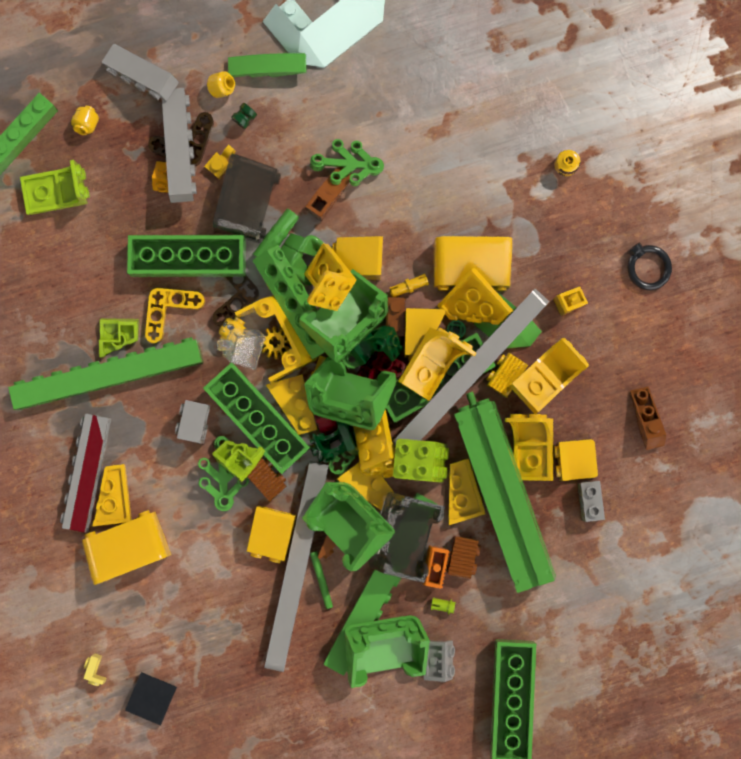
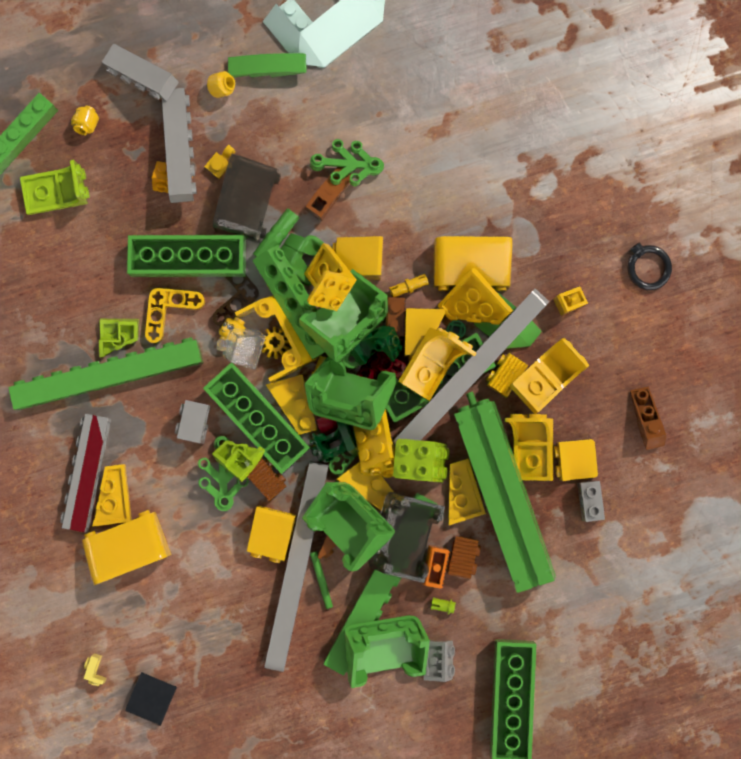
dark brown beam [148,112,214,166] -> none
dark green wheel [231,103,257,129] -> none
yellow head [554,150,581,177] -> none

